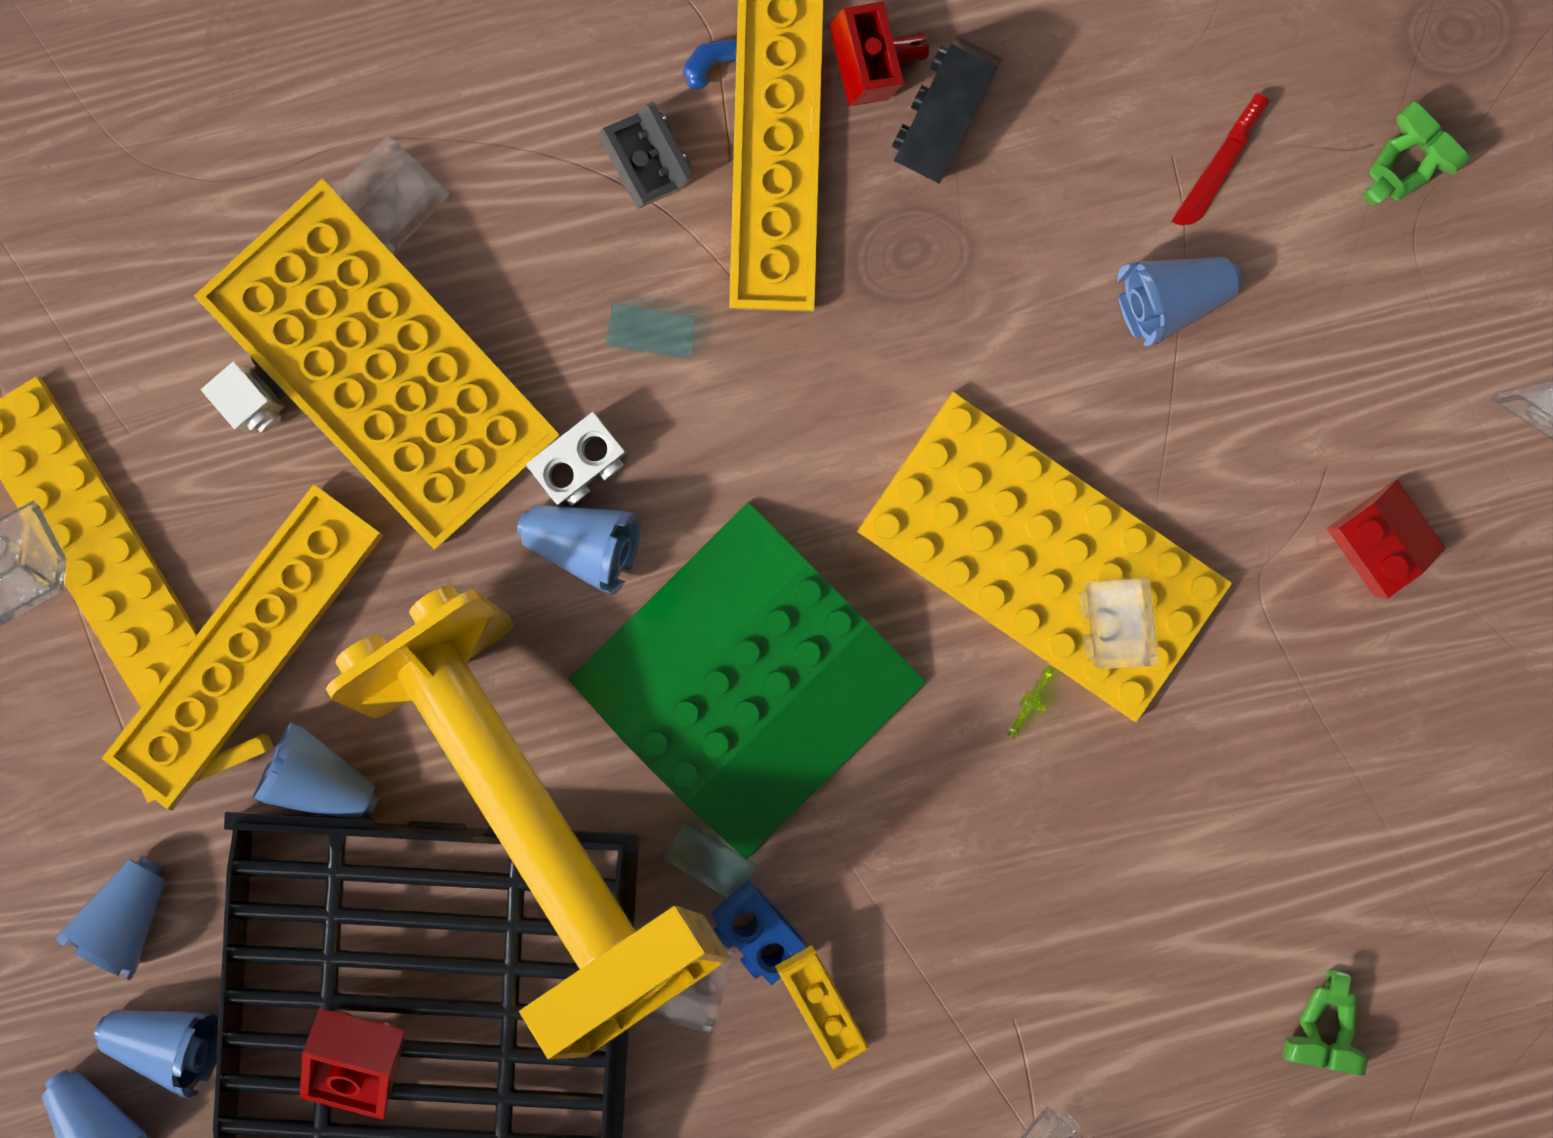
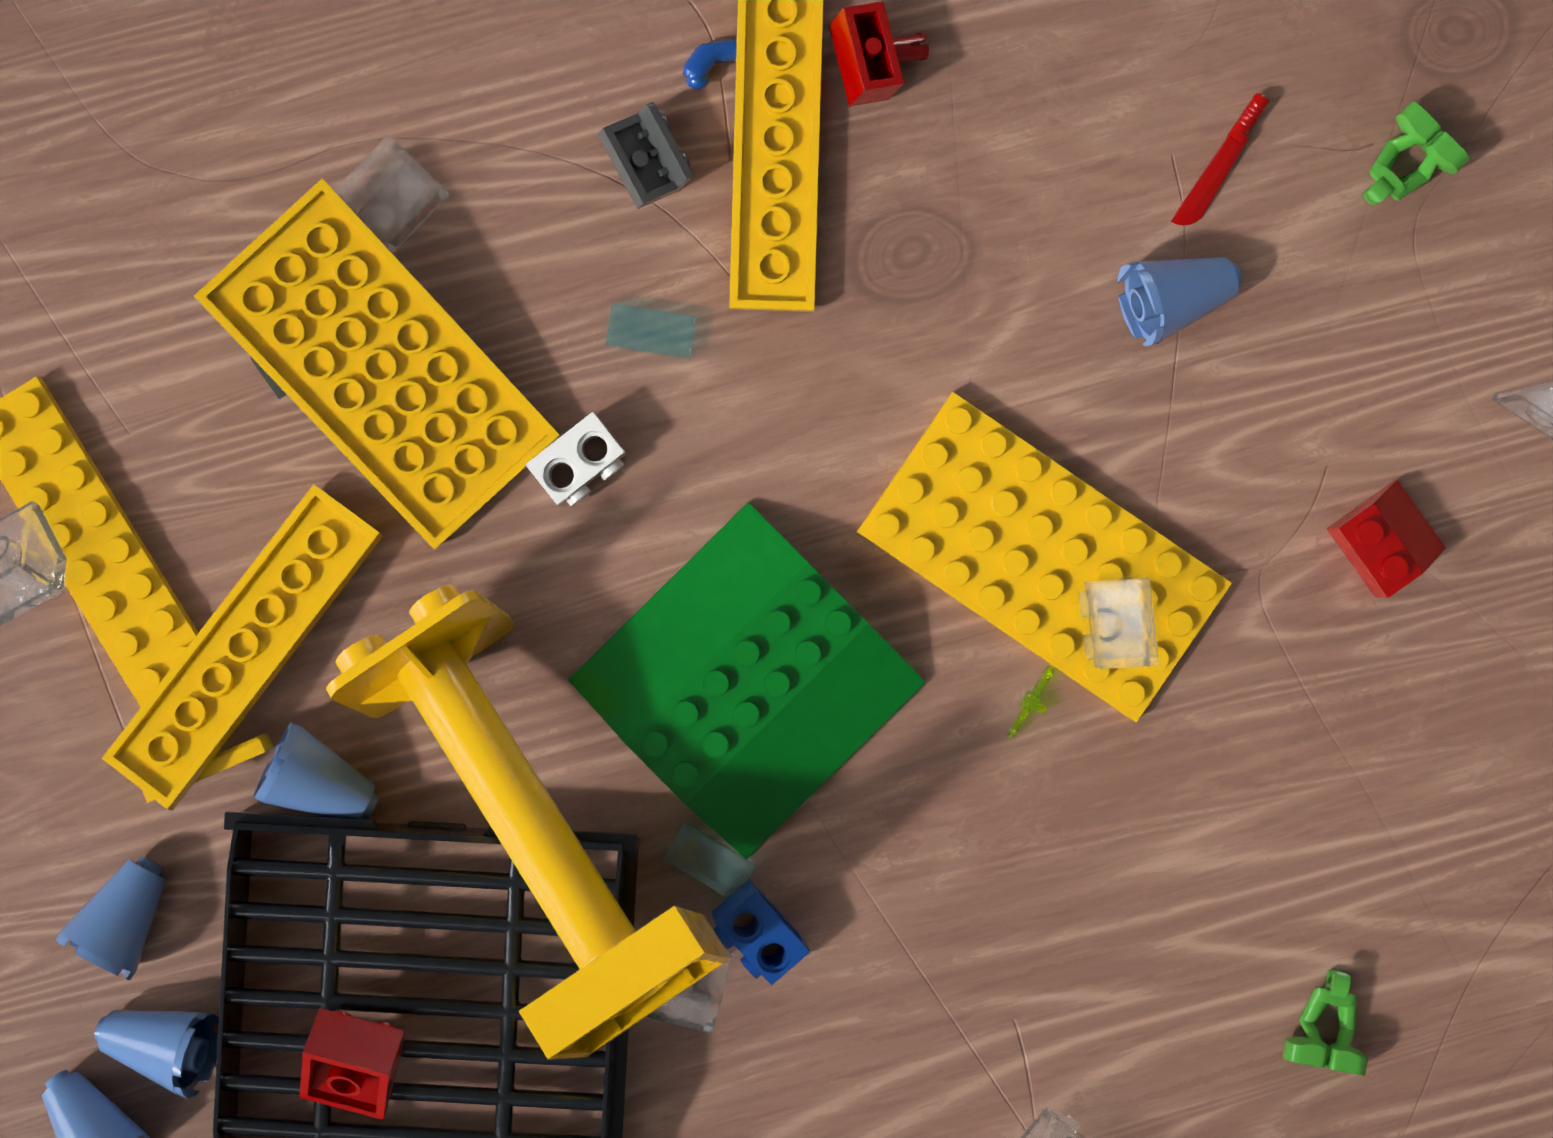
white brick [200,361,286,434] -> none
medium blue cone [517,505,641,595] -> none
yellow tile [775,945,870,1070] -> none
black wedge [892,36,1002,184] -> none

